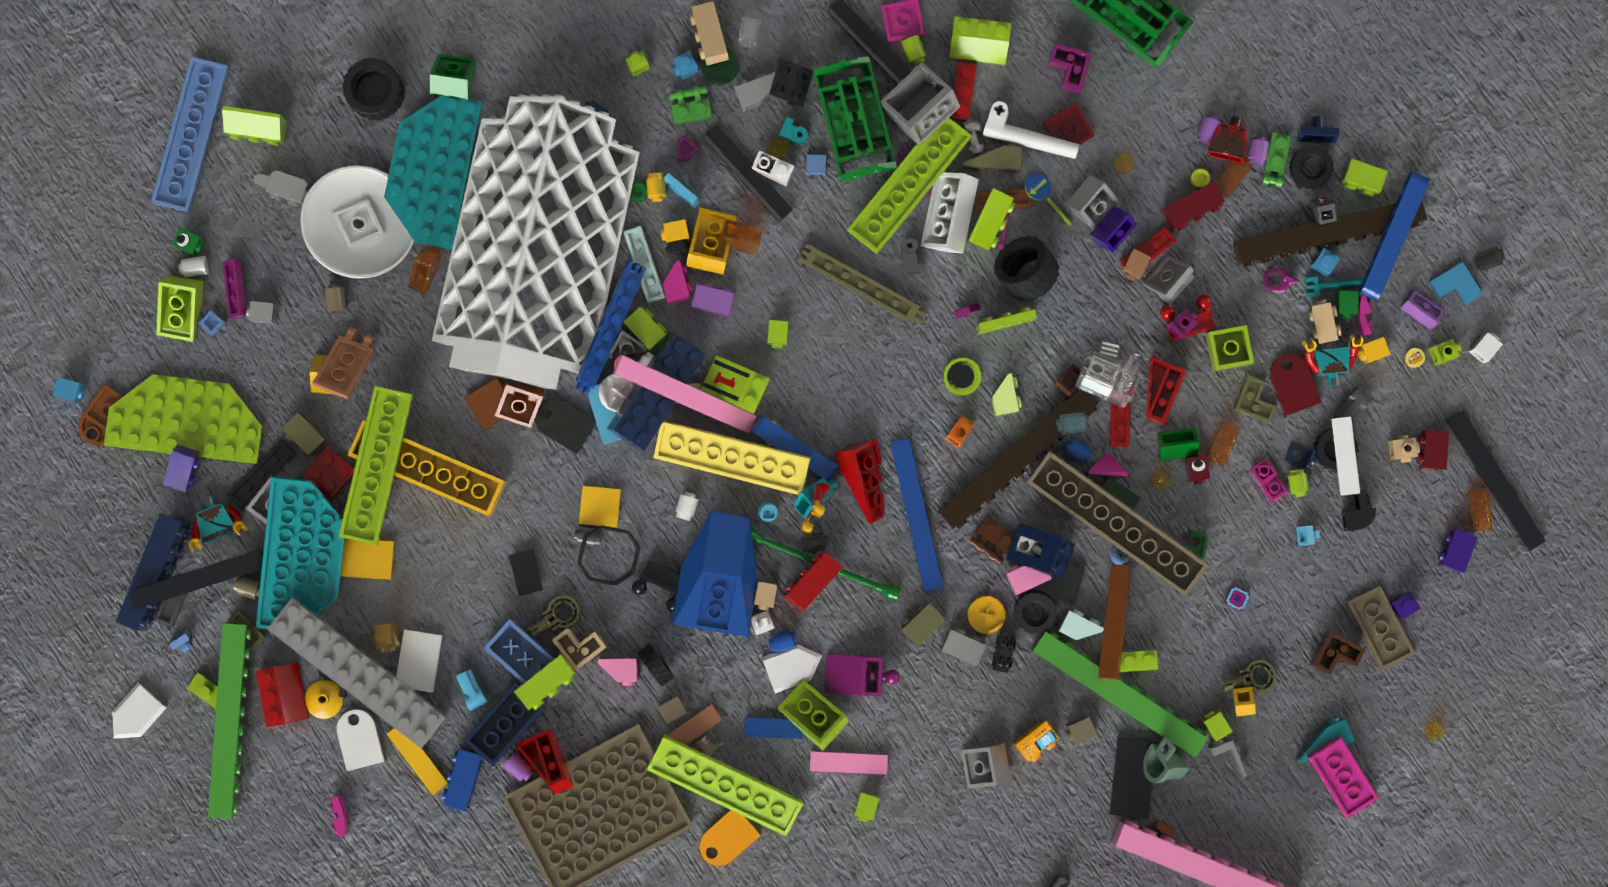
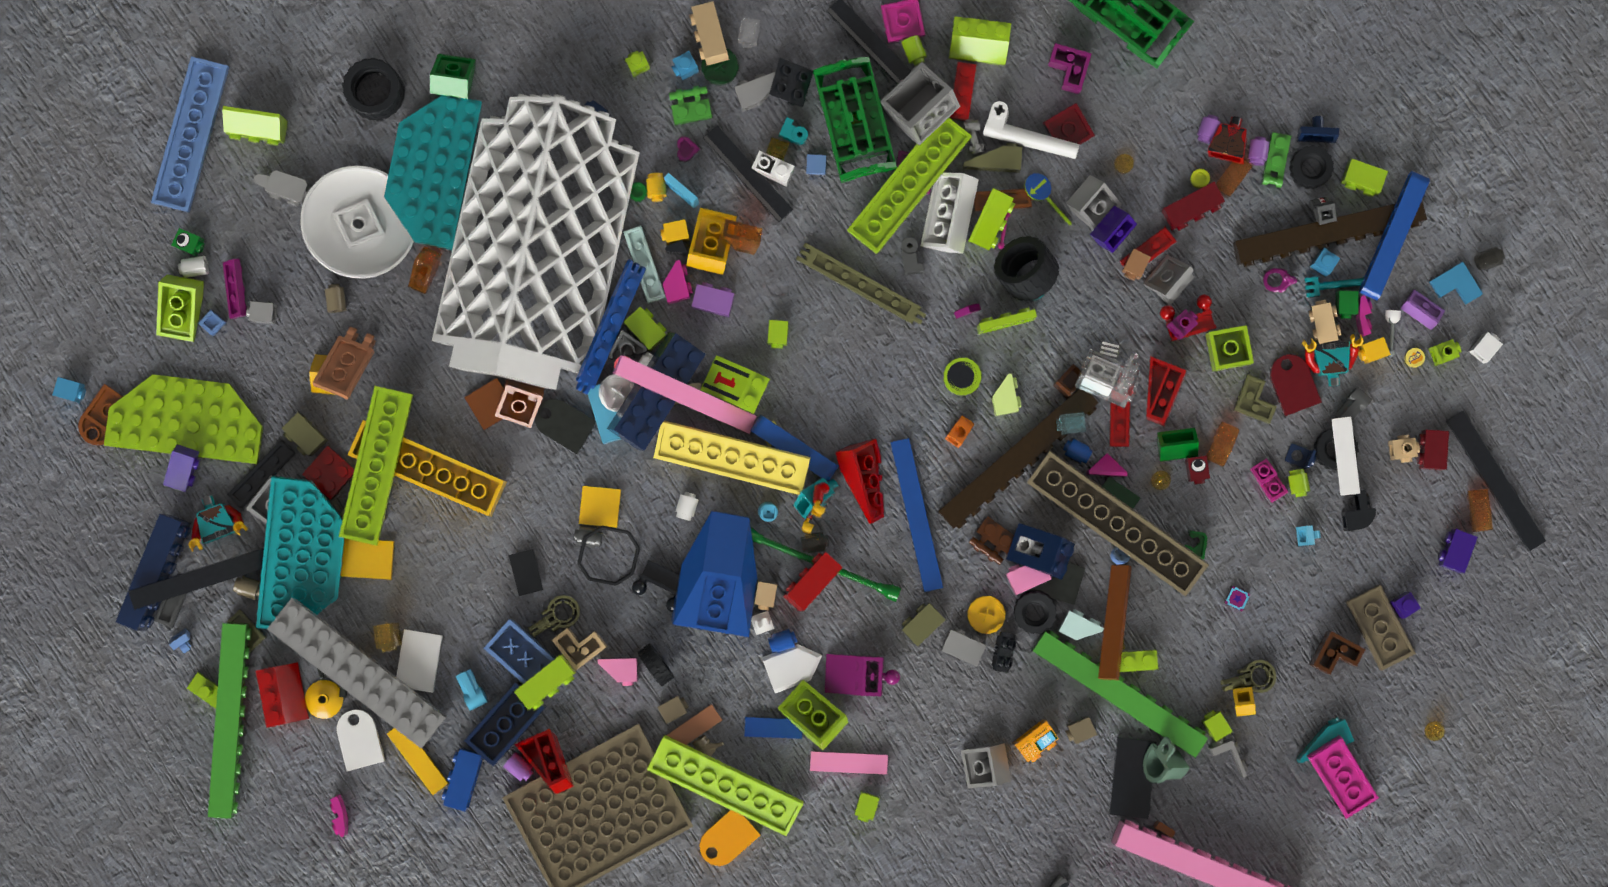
white tile [112,682,167,738] -> none
none -> hinge [1385,310,1401,356]

